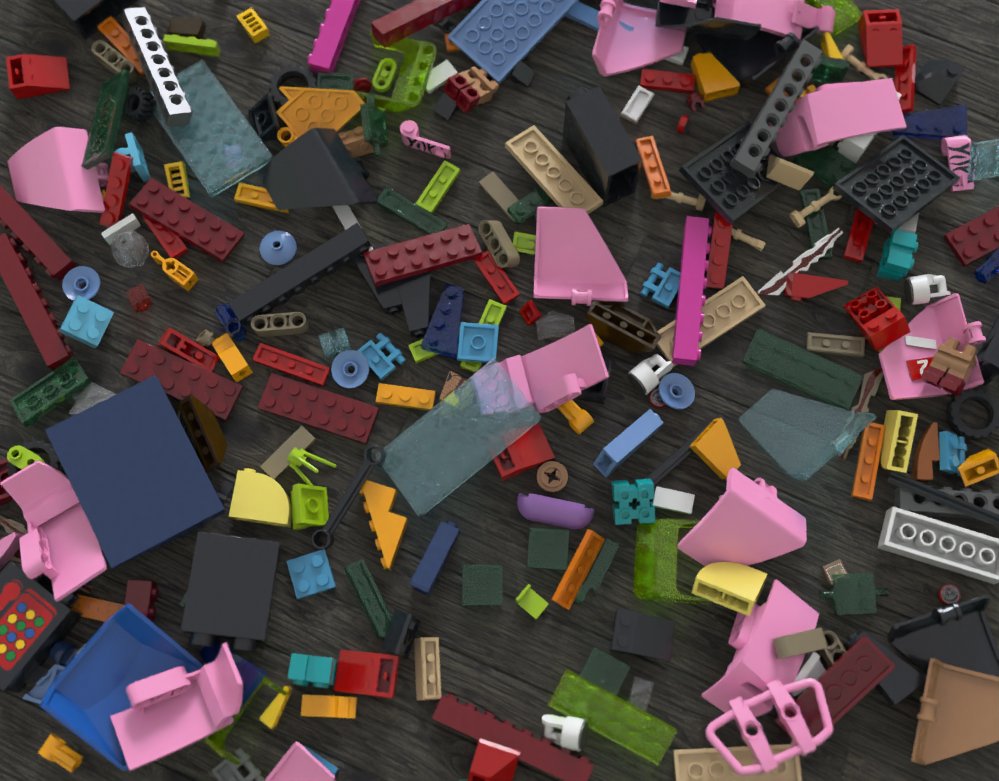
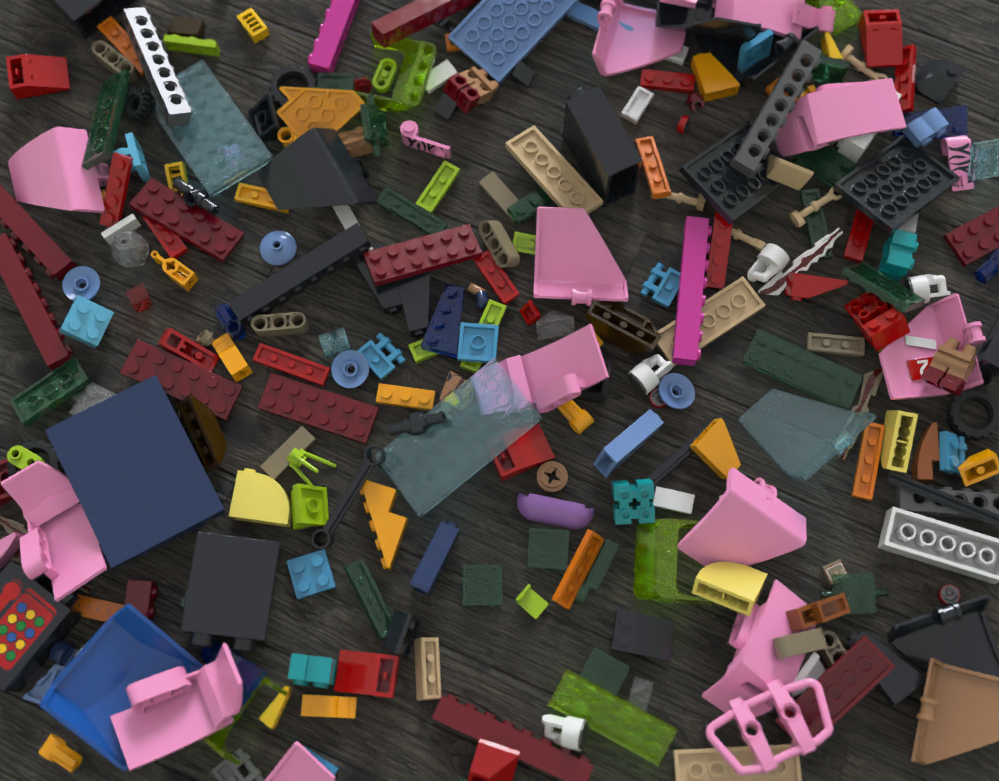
none -> black pin [172,177,220,216]
none -> black pin [388,411,447,436]
none -> arm [468,283,489,308]
none -> dark azure plate [737,29,774,73]
none -> white piece [747,243,790,282]
none -> dark orange slope [786,593,851,632]
none -> clear green plate [842,262,925,313]
none -> medium blue brick [903,107,949,148]

